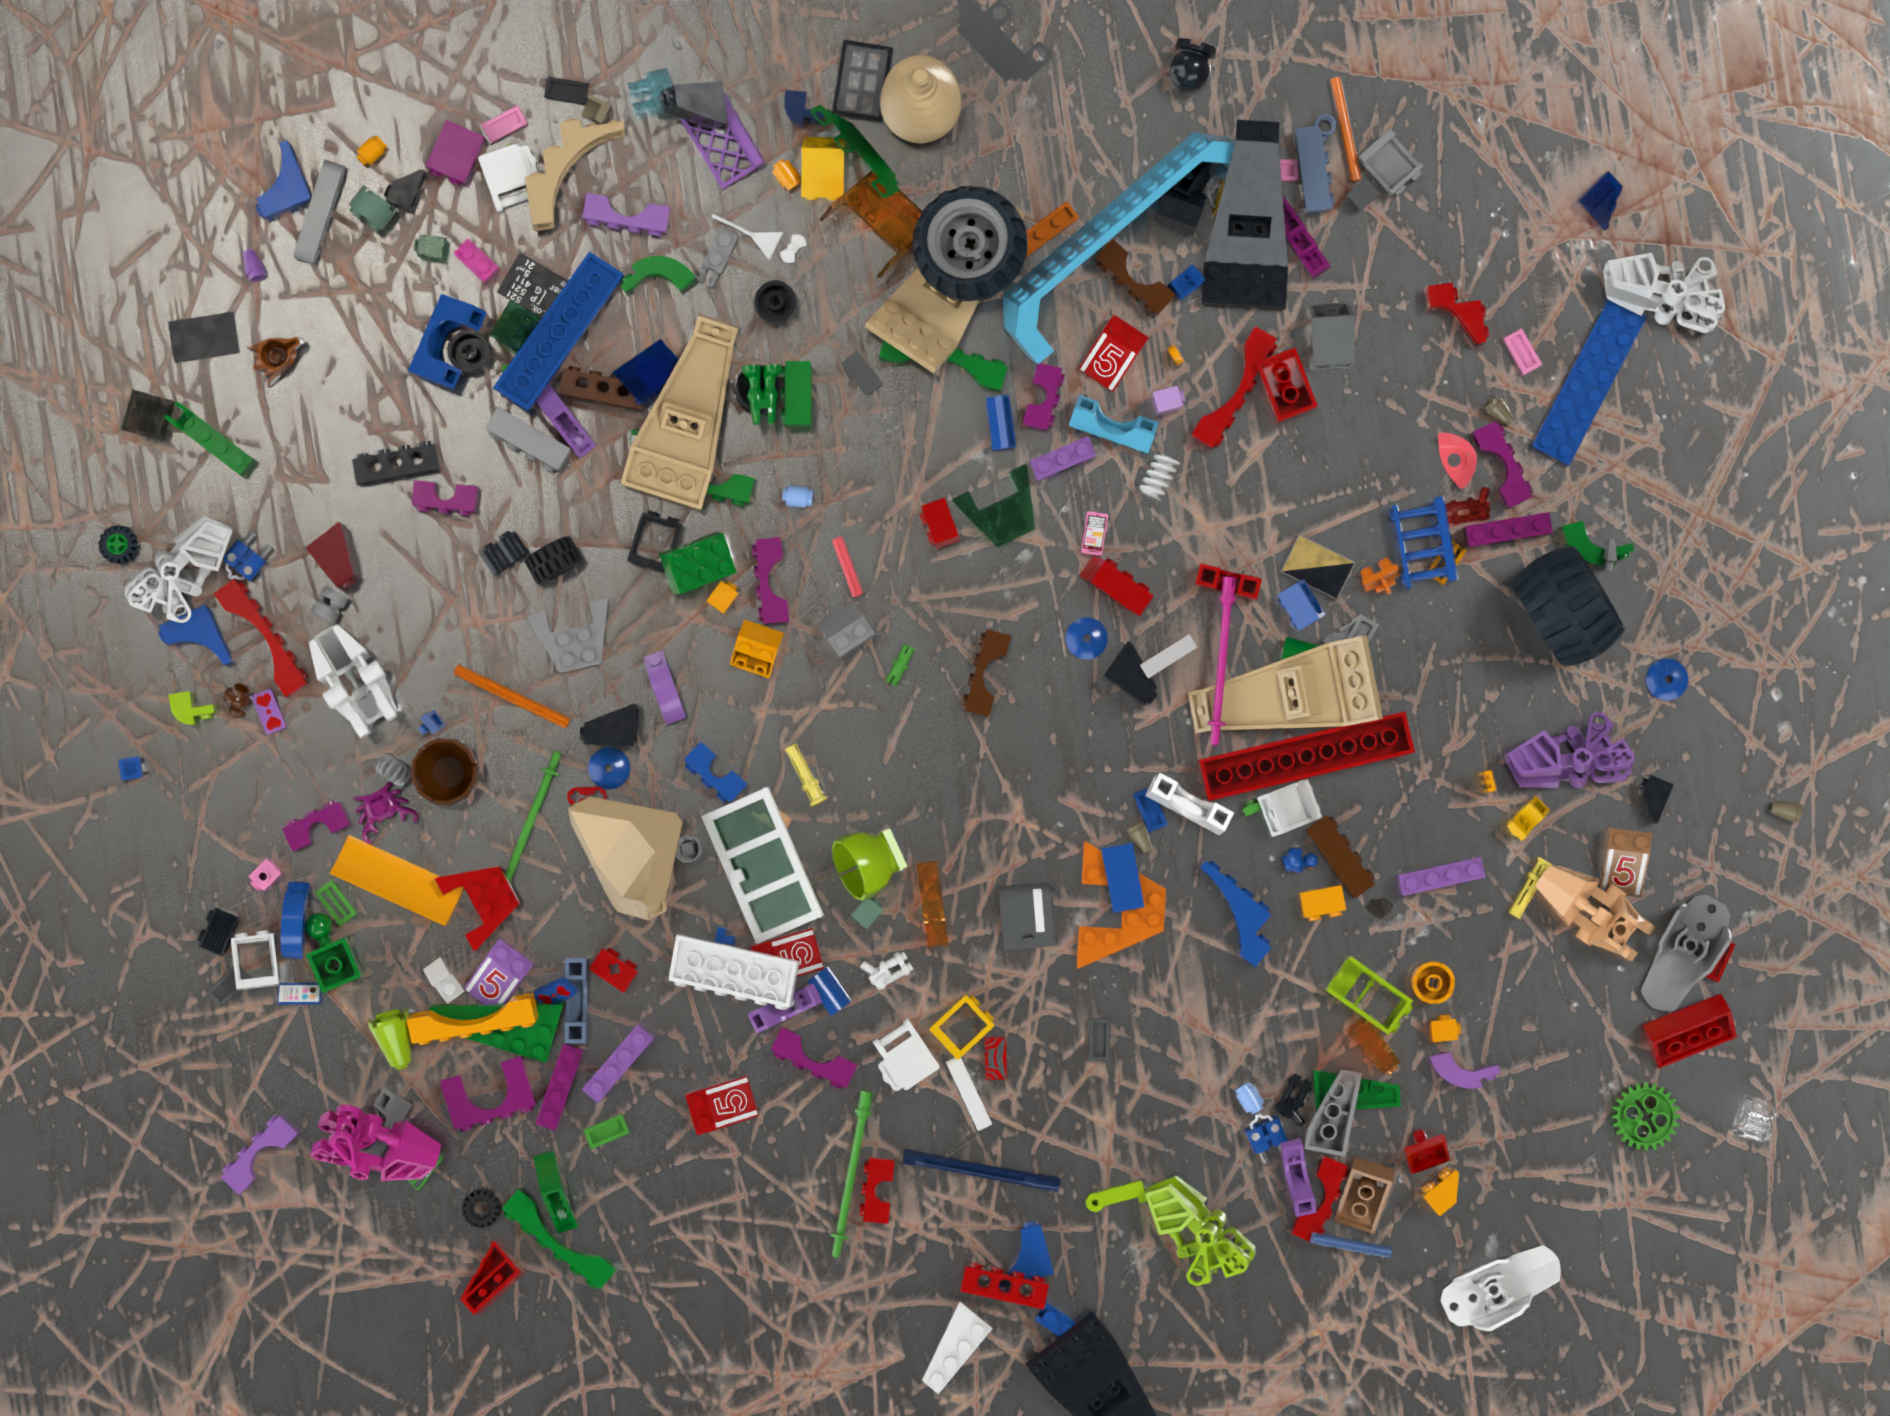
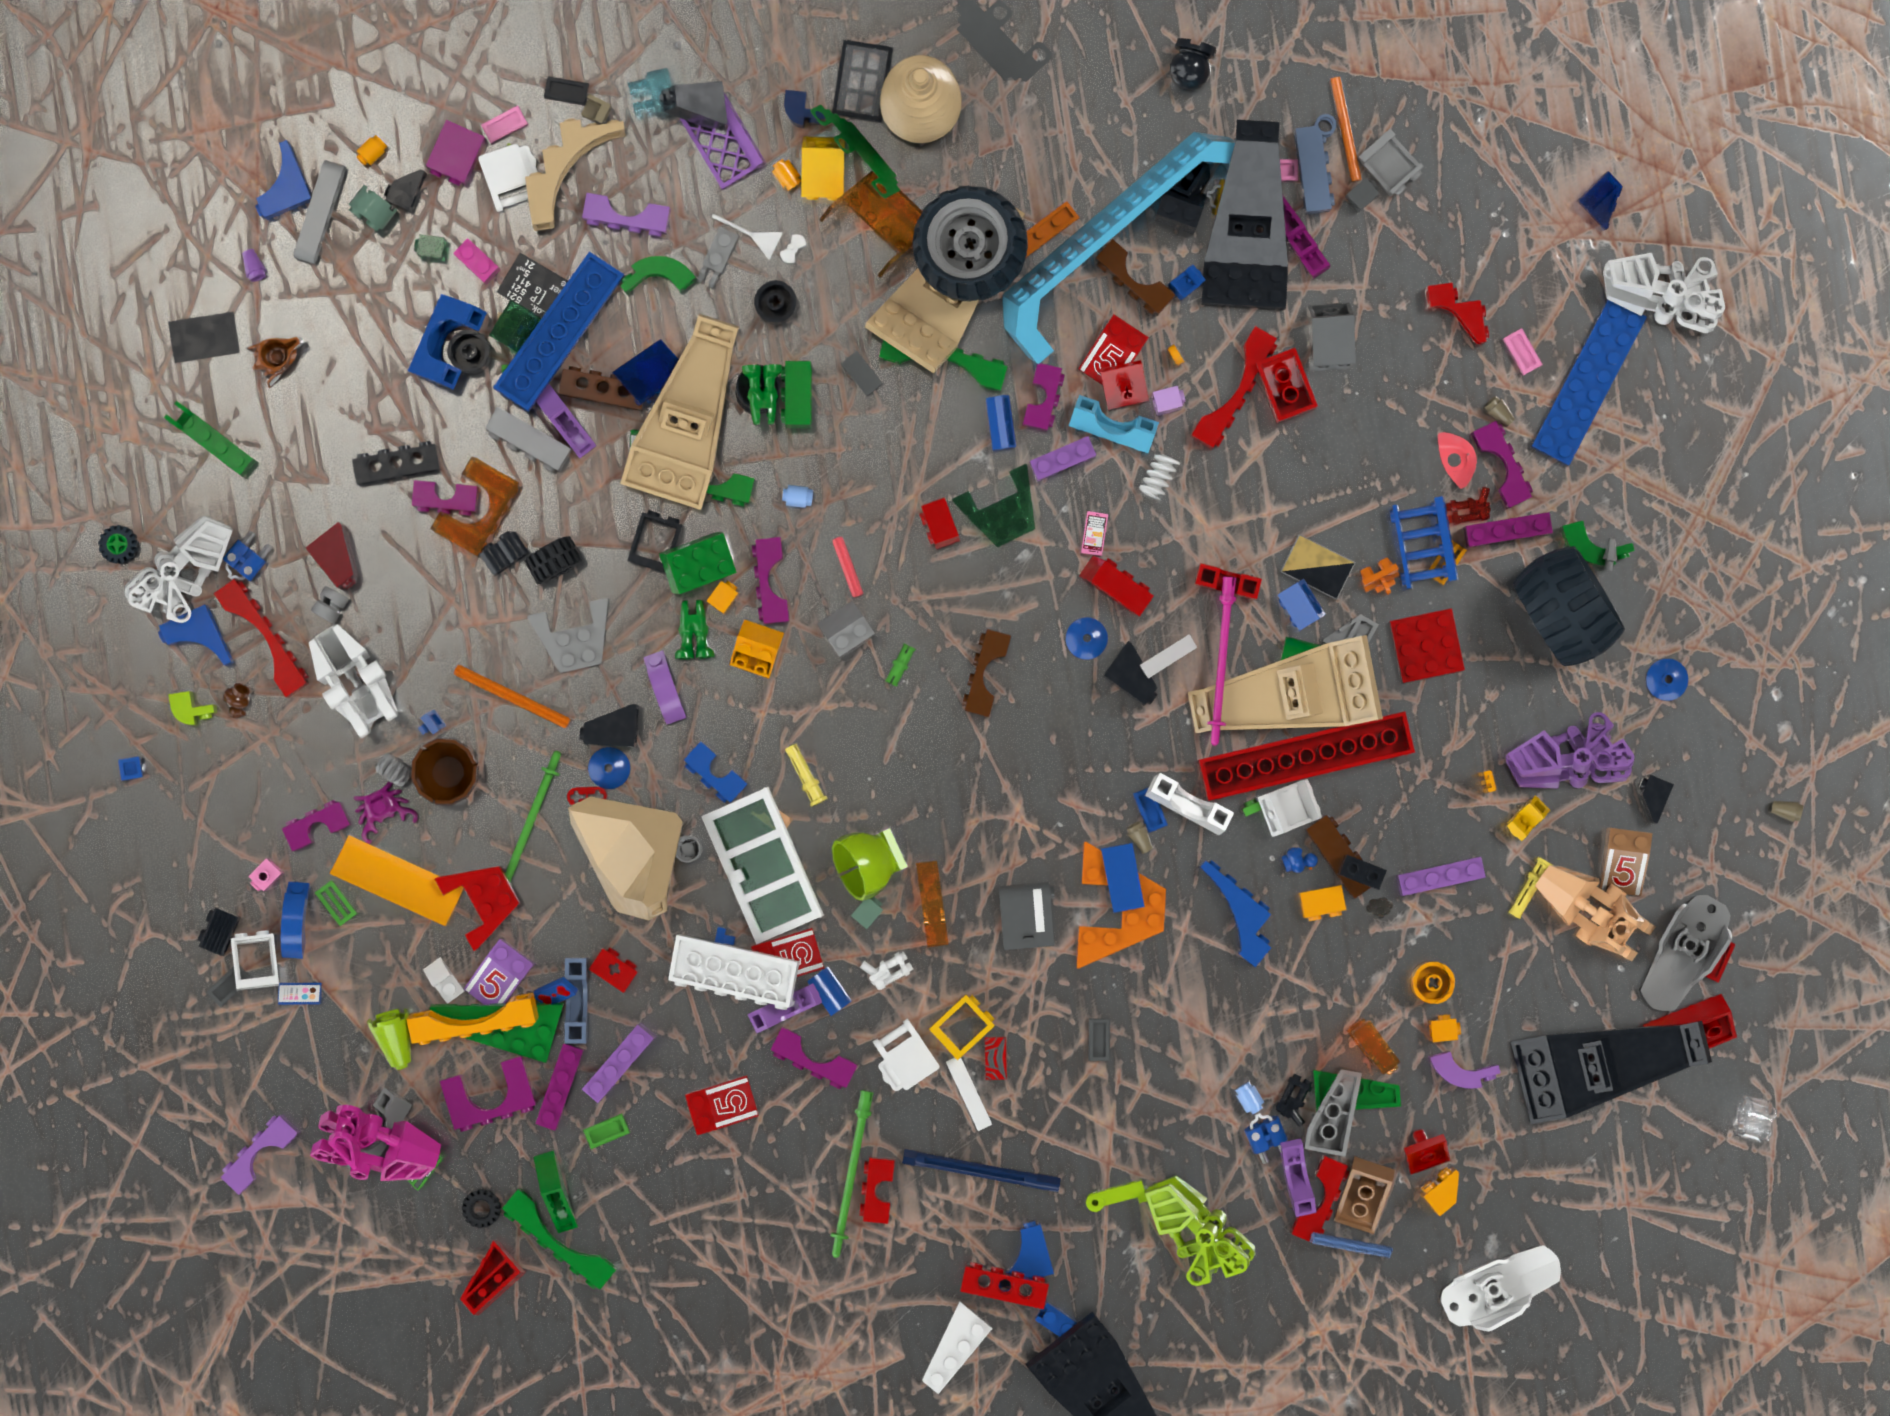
clear smoke brick [121,389,175,442] -> none
medium lavender tile [251,688,287,735] -> none
green brick [305,913,364,993] -> none
lime door [1325,956,1413,1035] -> none
bright green gear [1611,1082,1681,1151] -> none
none -> clear orange arch [430,456,519,556]
none -> green piece [675,599,715,660]
none -> tile [1100,360,1149,410]
none -> black brick [1338,855,1387,890]
none -> red plate [1389,608,1465,683]
none -> black wing [1511,1021,1712,1124]

